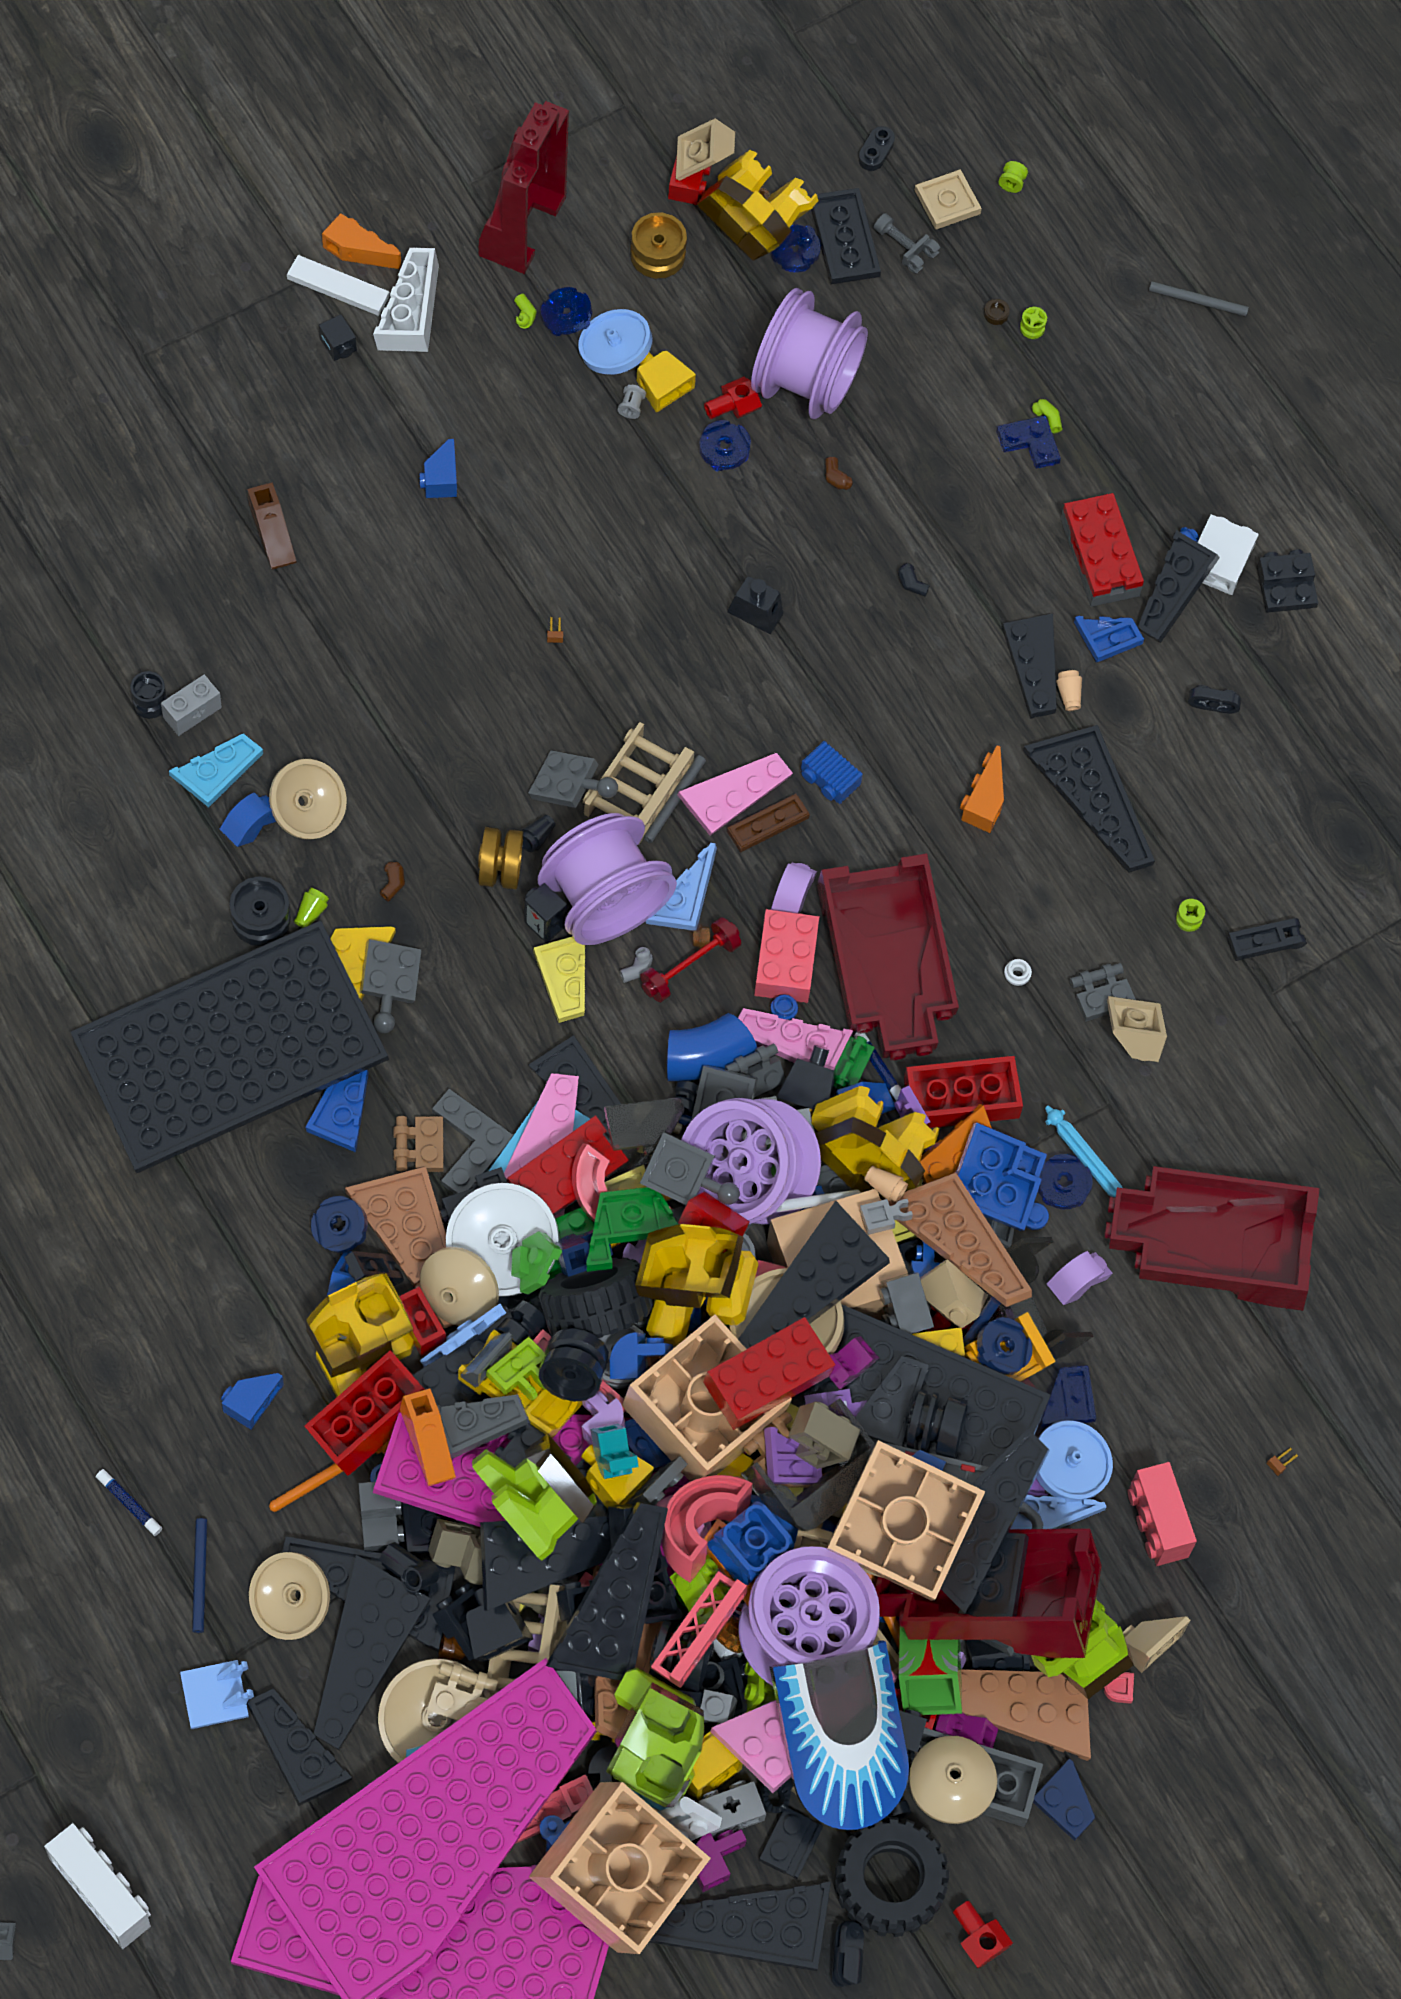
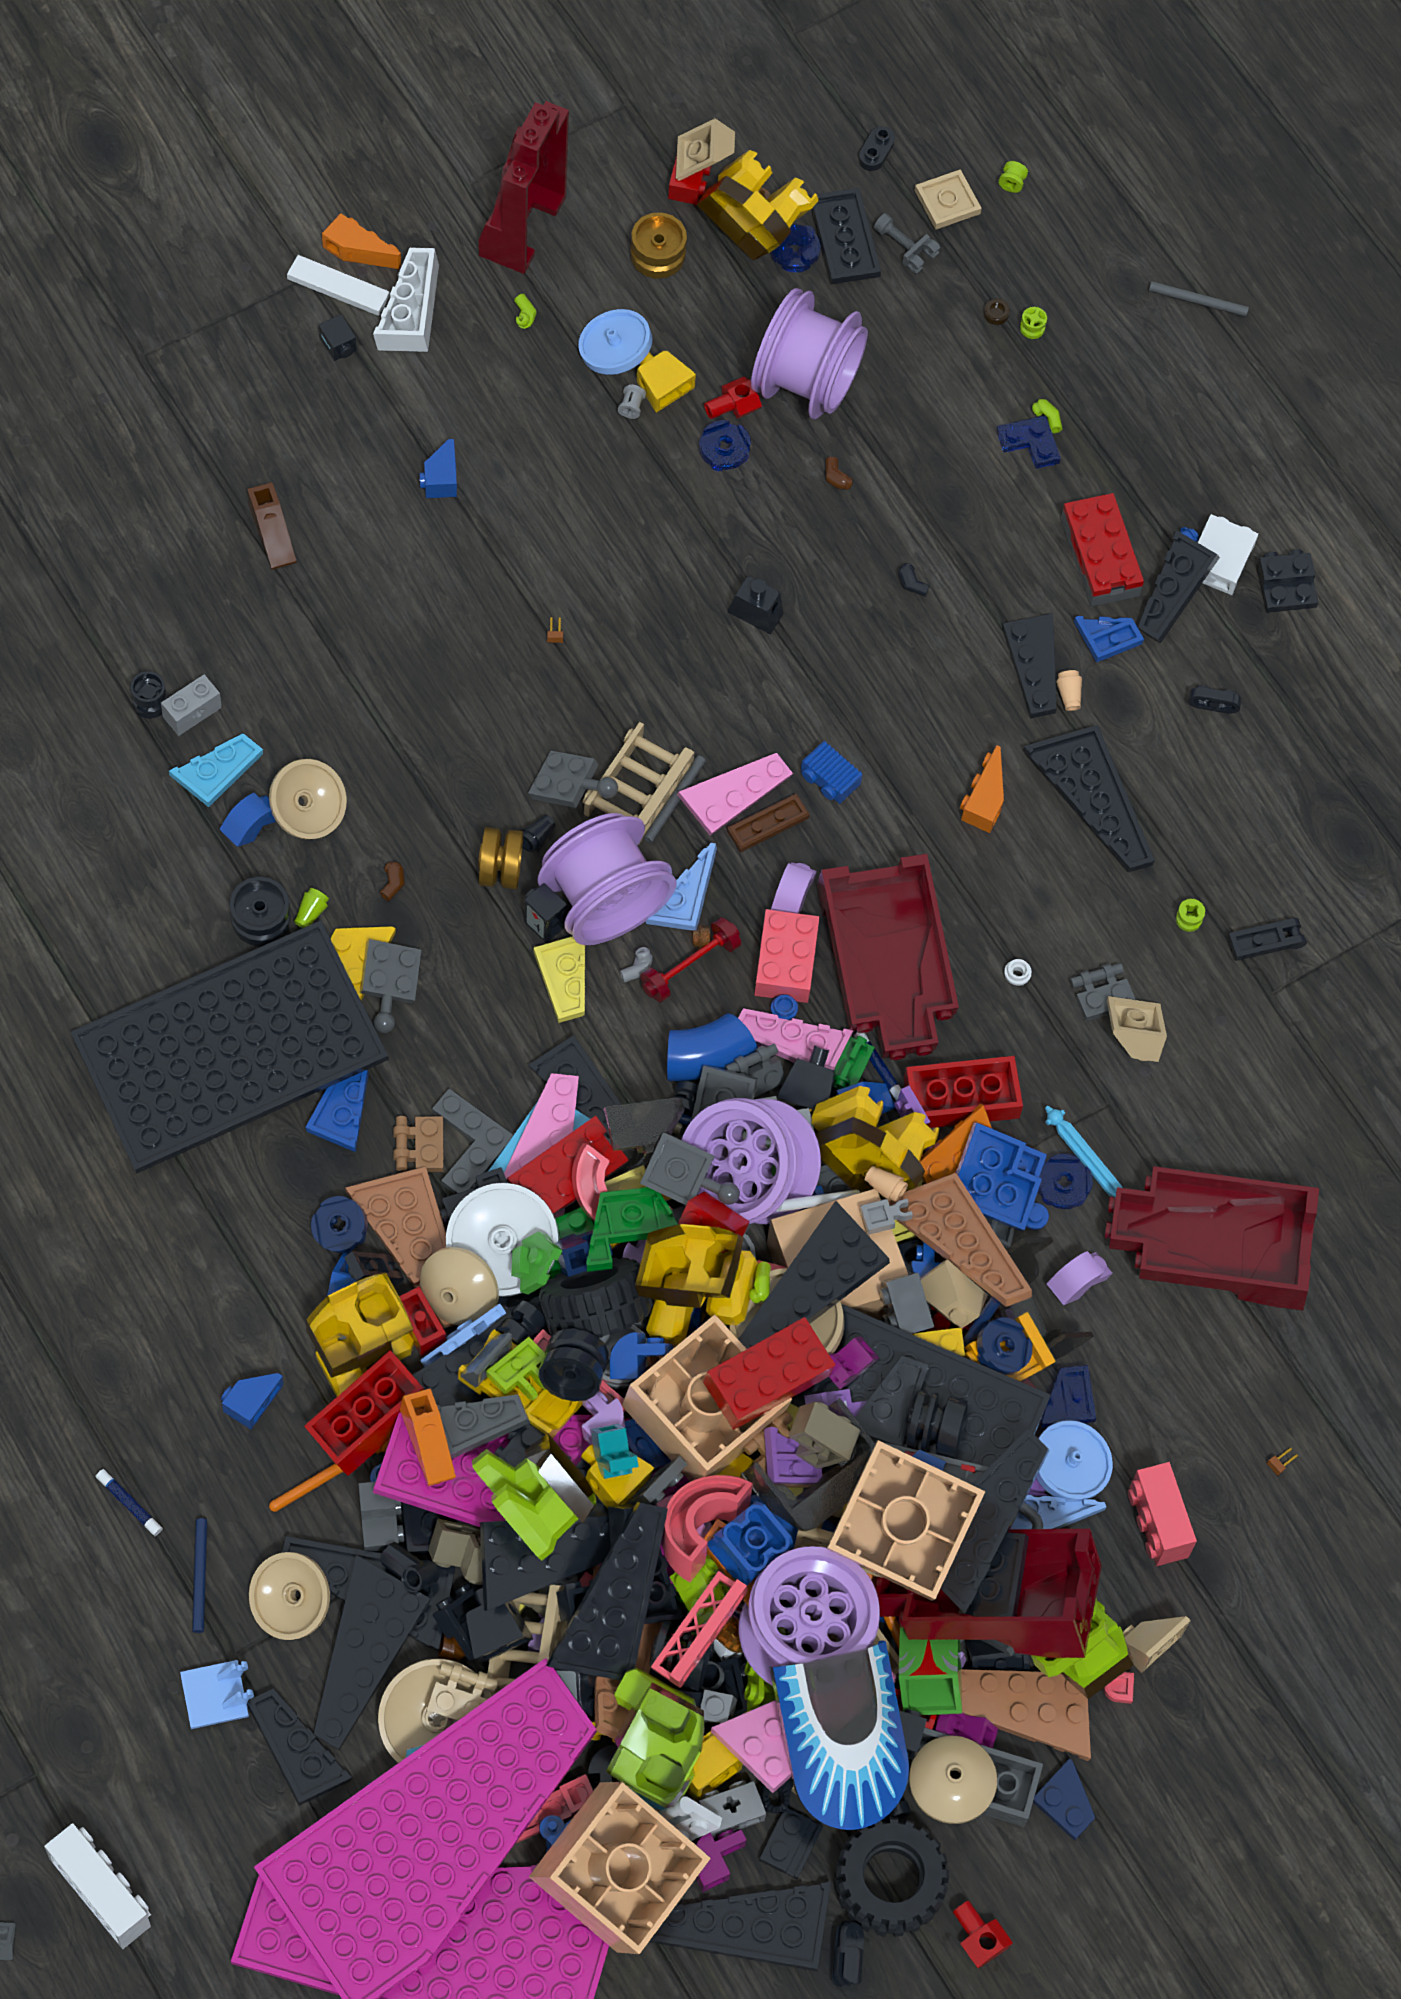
clear blue plate [541,287,593,336] -> none
none -> lime arm [749,1262,771,1303]

